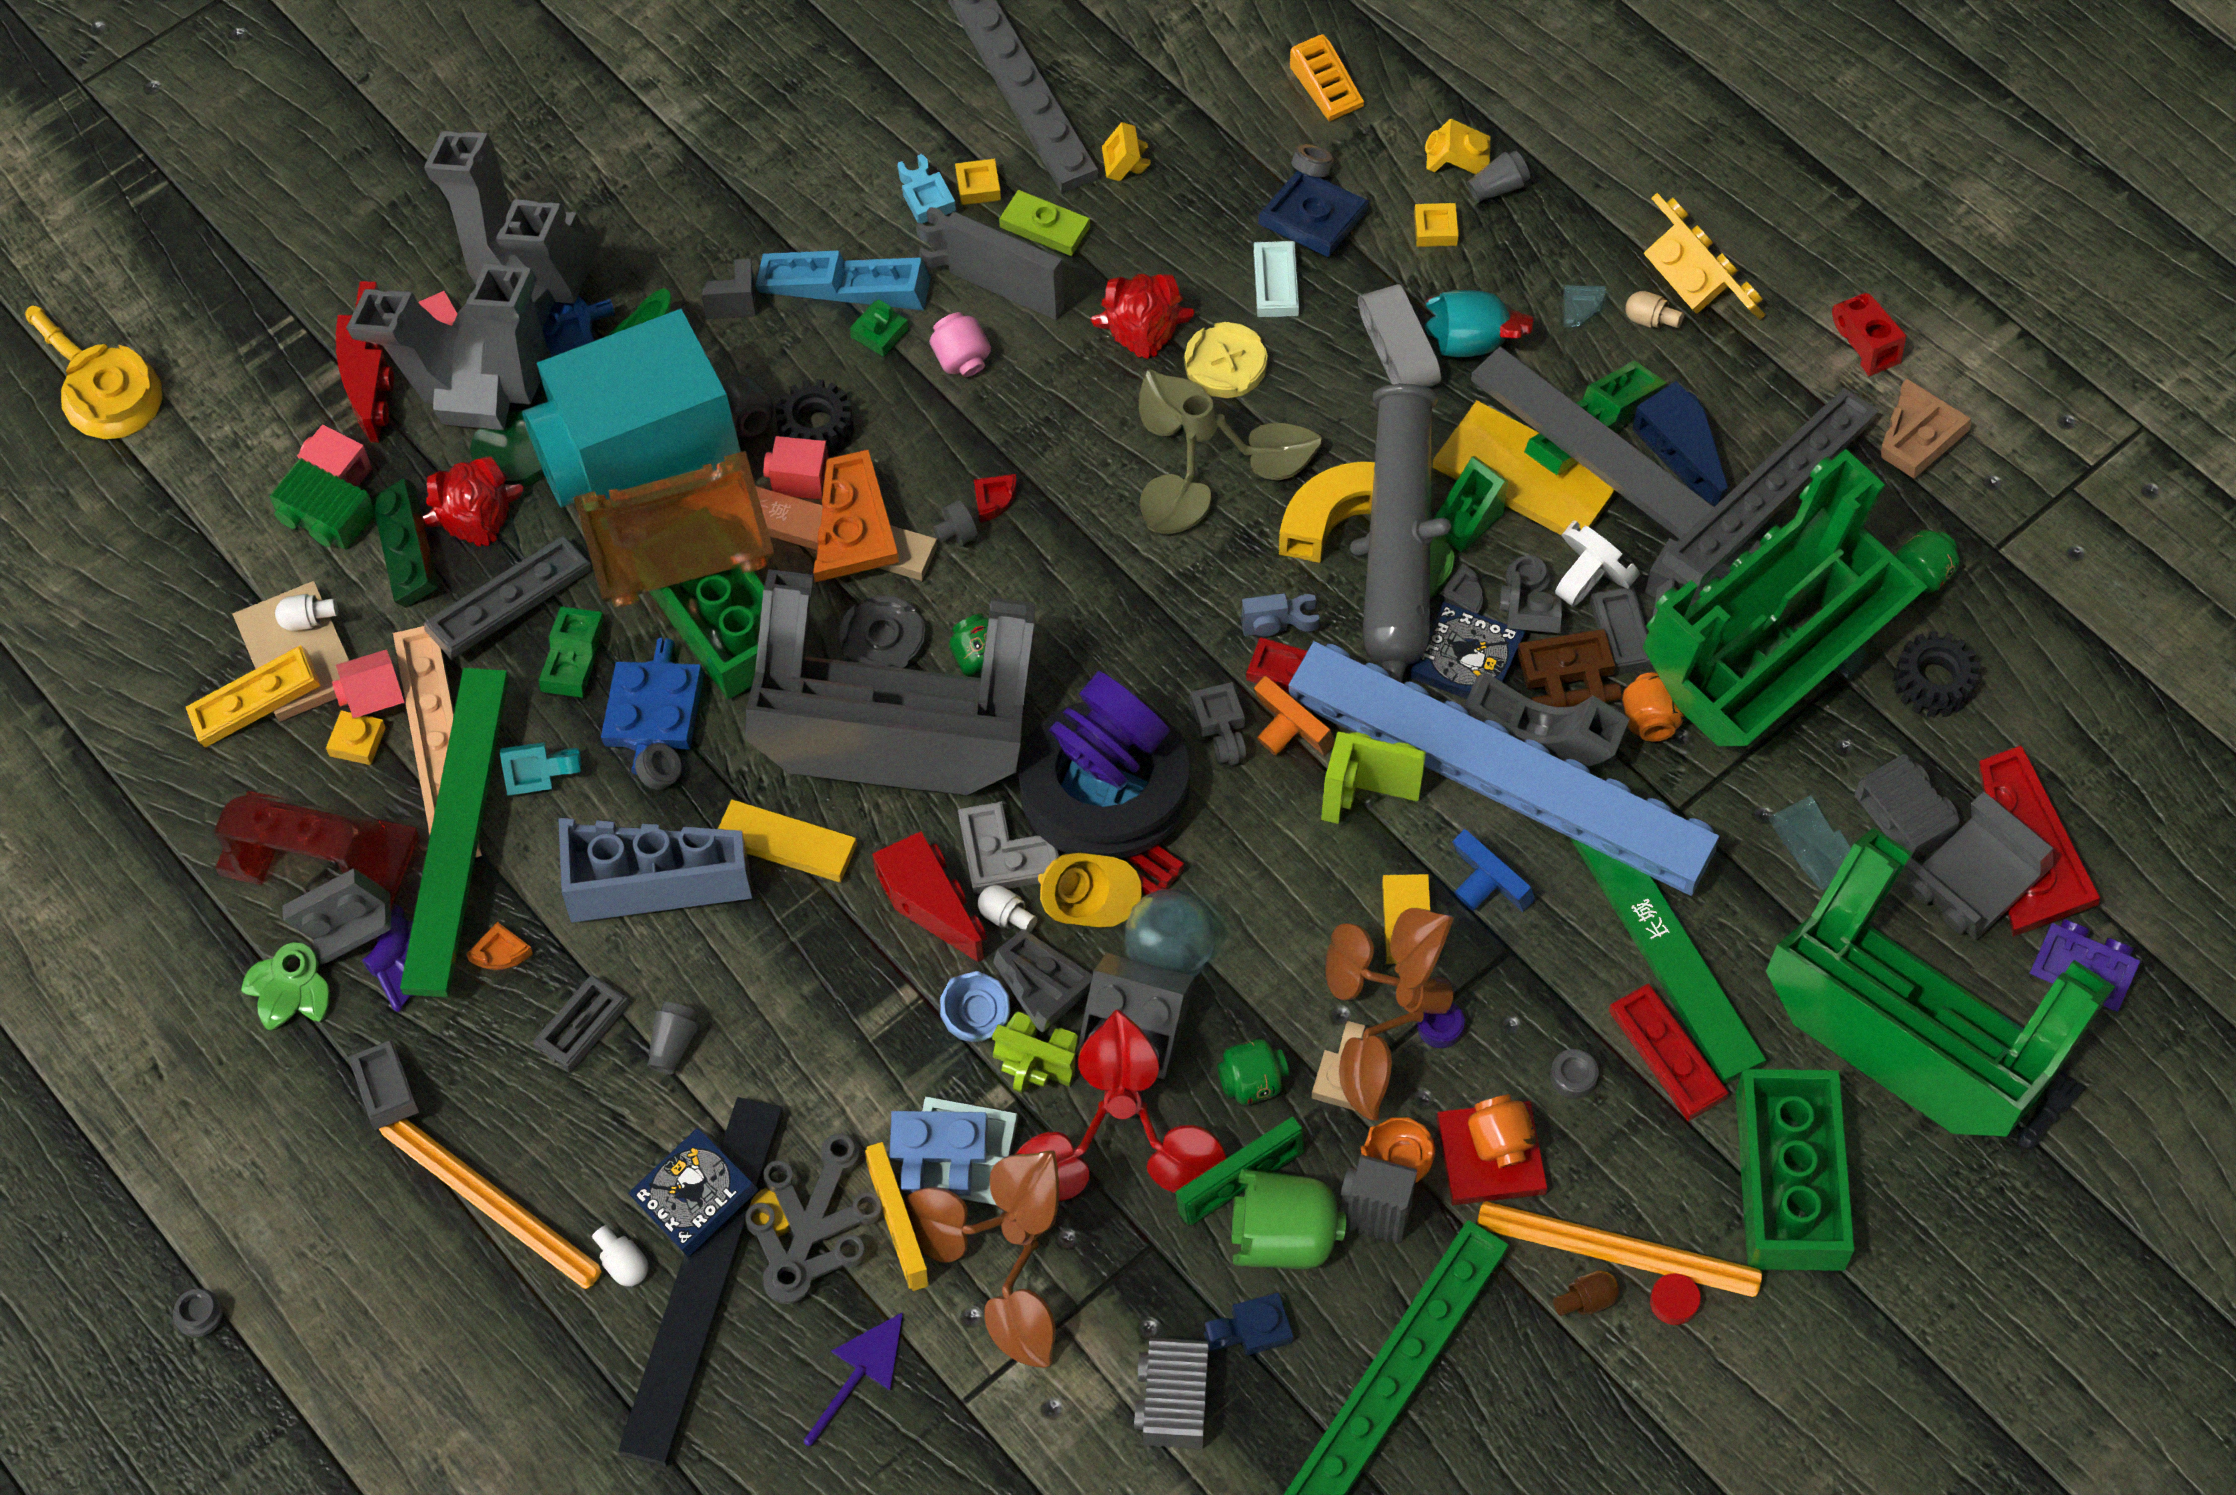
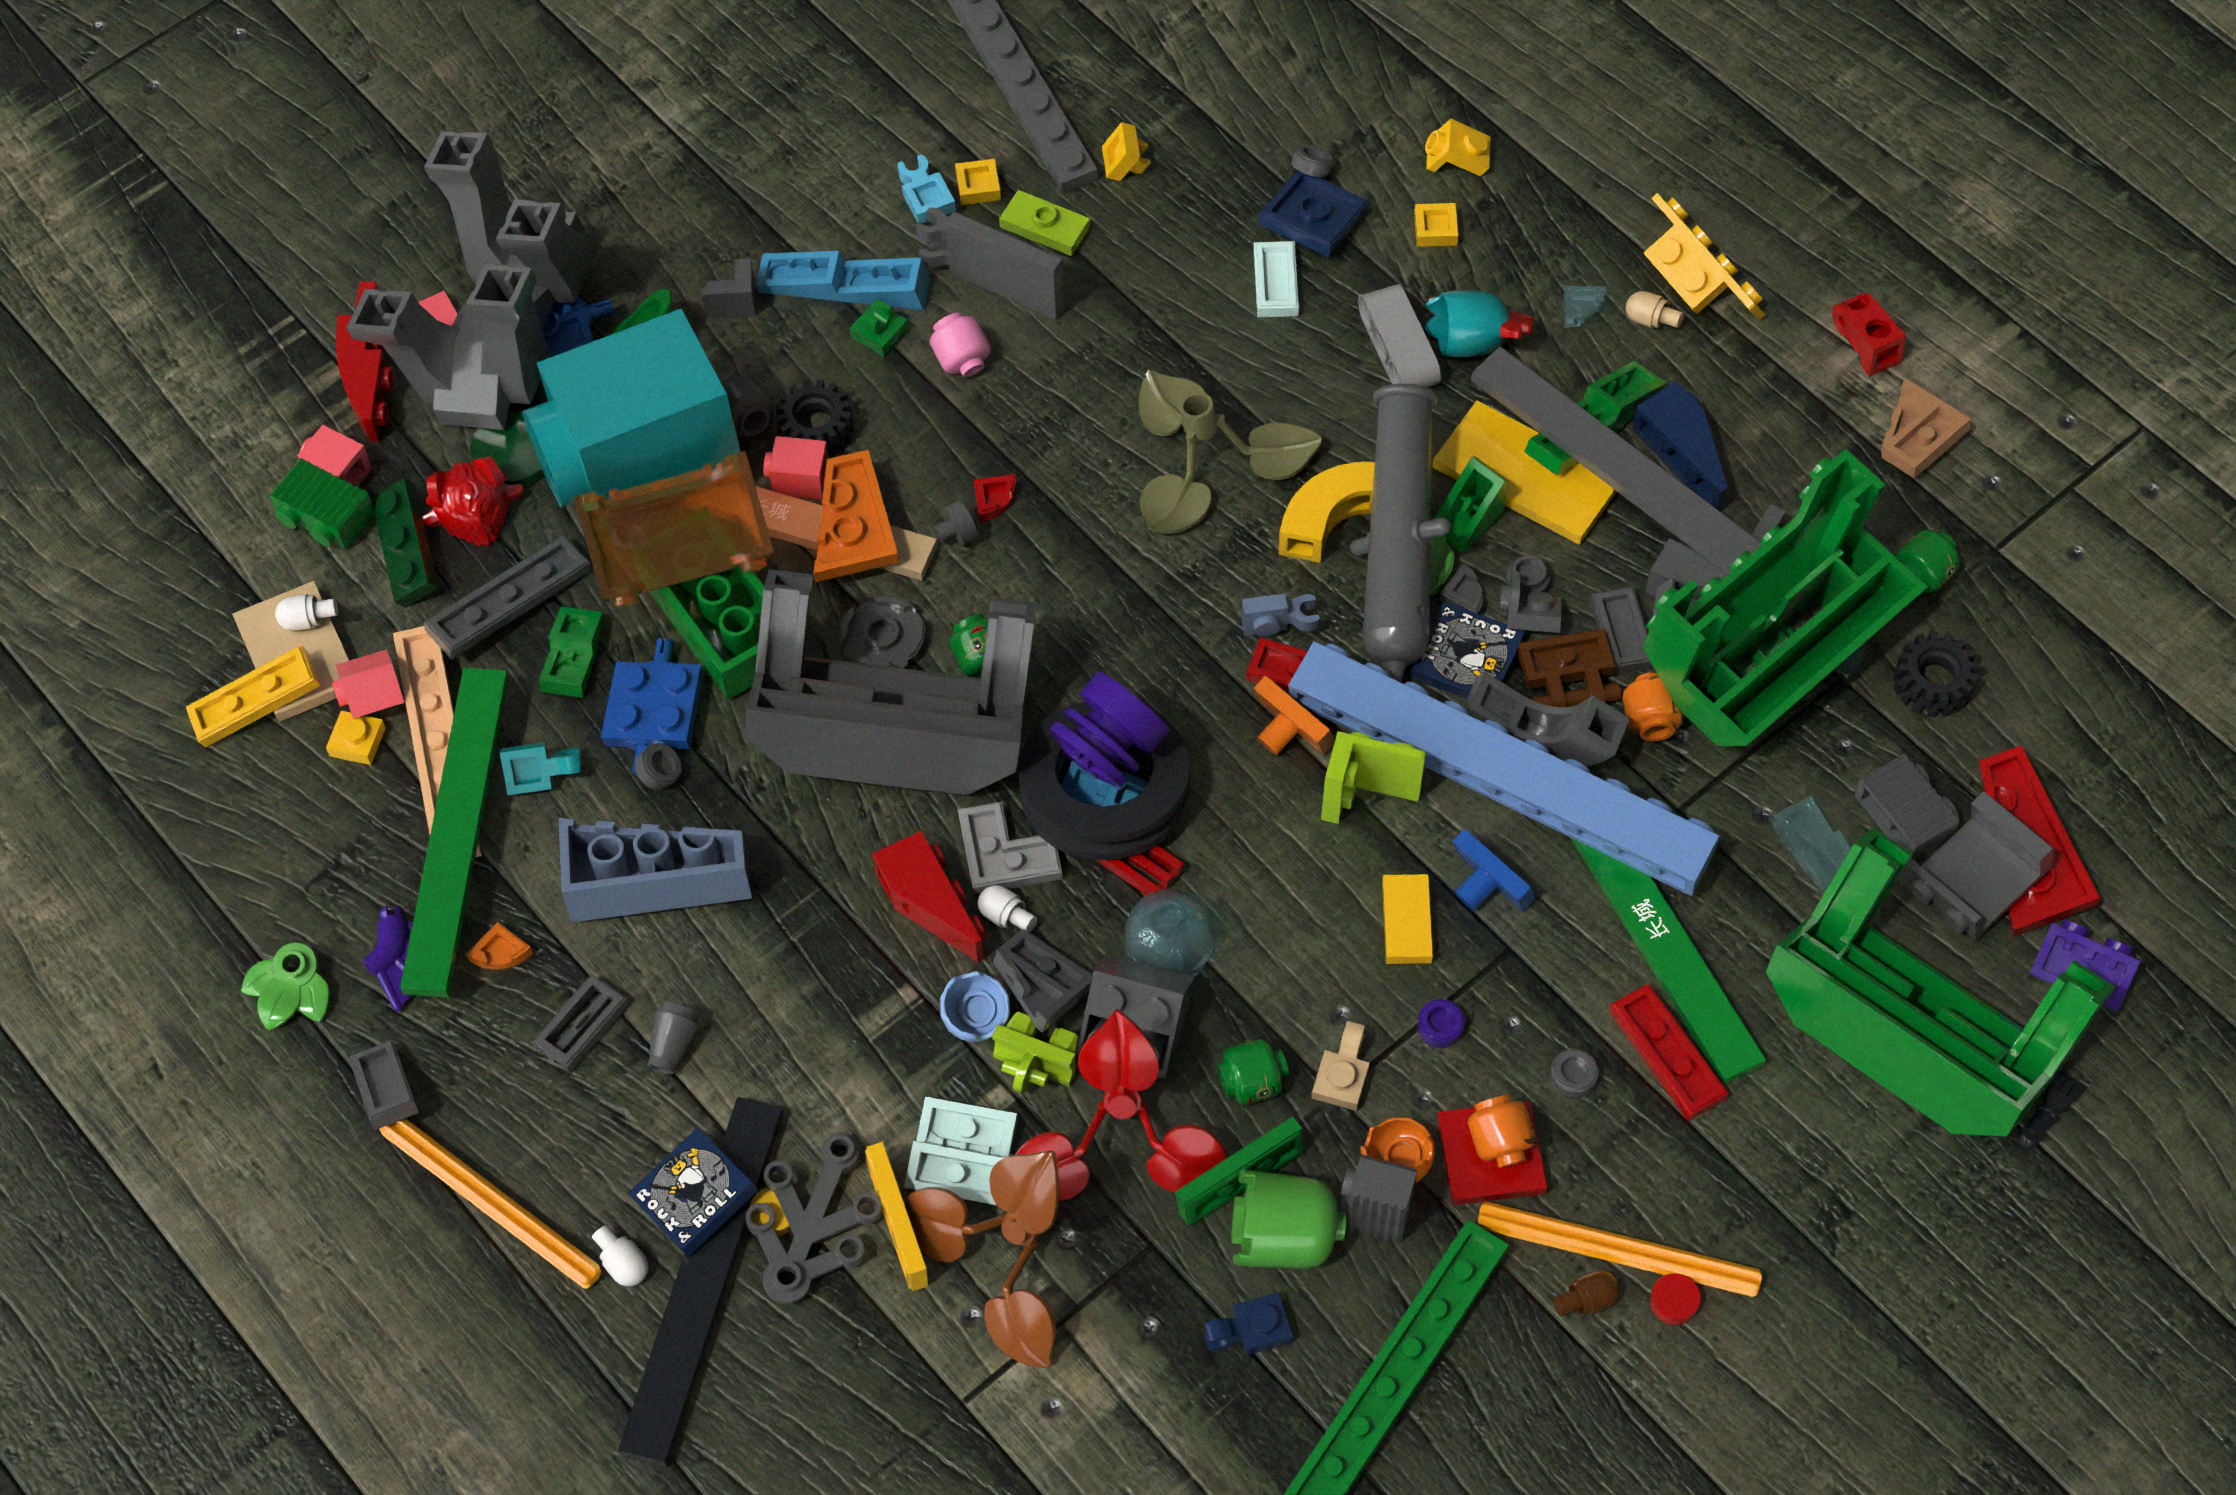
yellow piece [25,306,163,440] -> none
dark grey plate [173,1289,223,1337] -> none
clear red windscreen [214,791,419,906] -> none
dark grey bracket [283,868,391,965] -> none
yellow tile [718,799,857,883] -> none
dark purple piece [804,1312,903,1446] -> none
medium blue plate [889,1111,988,1196] -> none
yellow piece [1038,853,1141,928] -> none
red hair [1090,274,1194,359] -> none
flat silver brick [1134,1338,1208,1450] -> none
light yellow tile [1184,322,1268,398] -> none
dark grey plate [1190,682,1246,766] -> none
light orange slope [1290,34,1364,122] -> none
dark orange plant [1325,908,1454,1120] -> none
dark grey cone [1467,151,1530,203] -> none
white tile [1555,520,1640,607] -> none
dark grey plate [1661,387,1879,588] -> none
green brick [1735,1069,1854,1271] -> none

